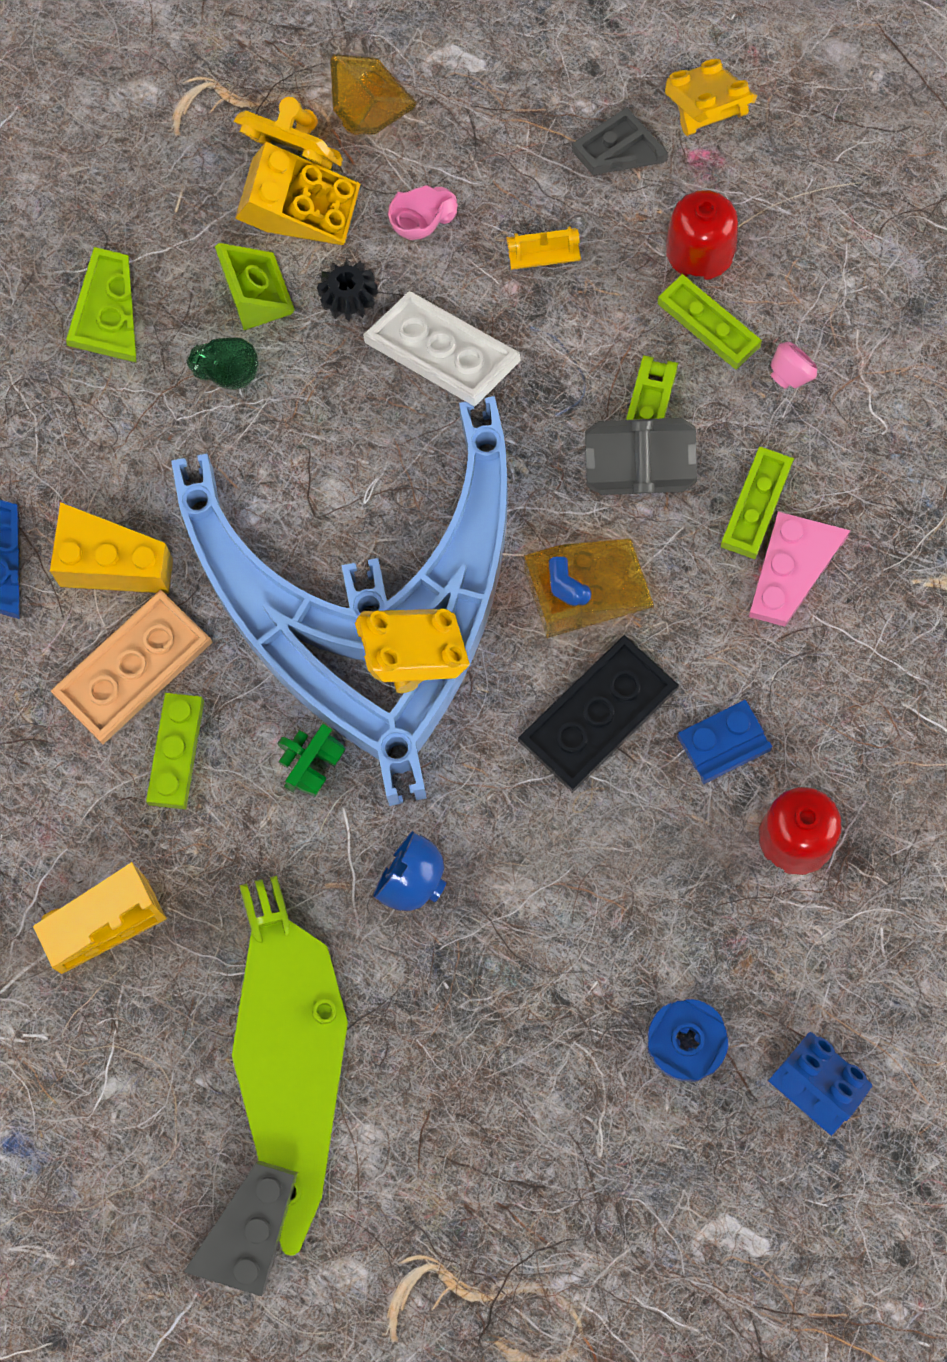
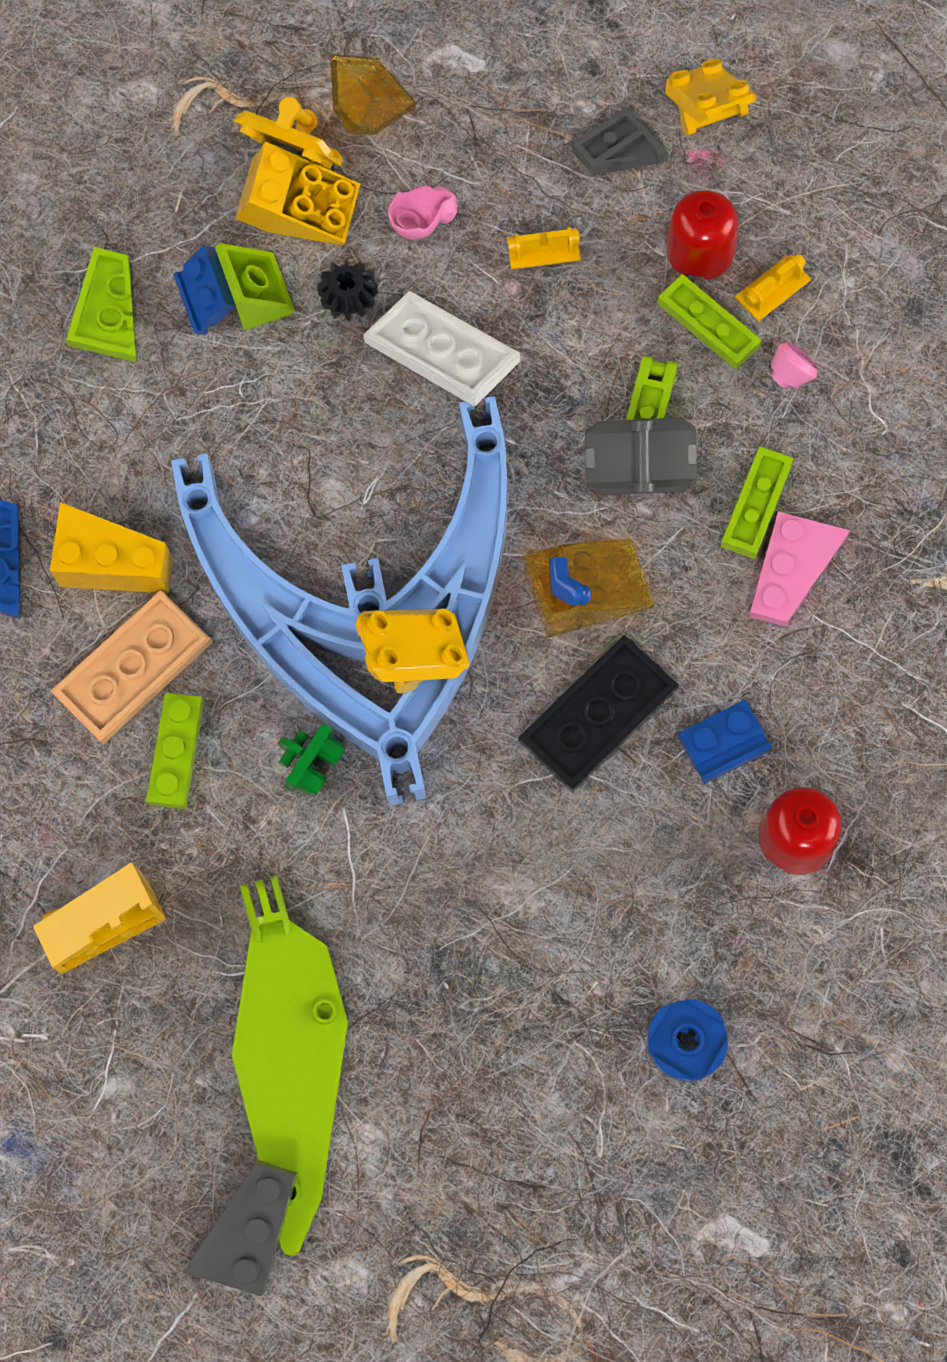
clear green hair [186,337,259,390] -> none
blue cylinder [373,831,446,911] -> none
blue bracket [768,1032,873,1136] -> none
none -> blue plate [173,245,236,335]
none -> yellow hinge [734,253,811,322]

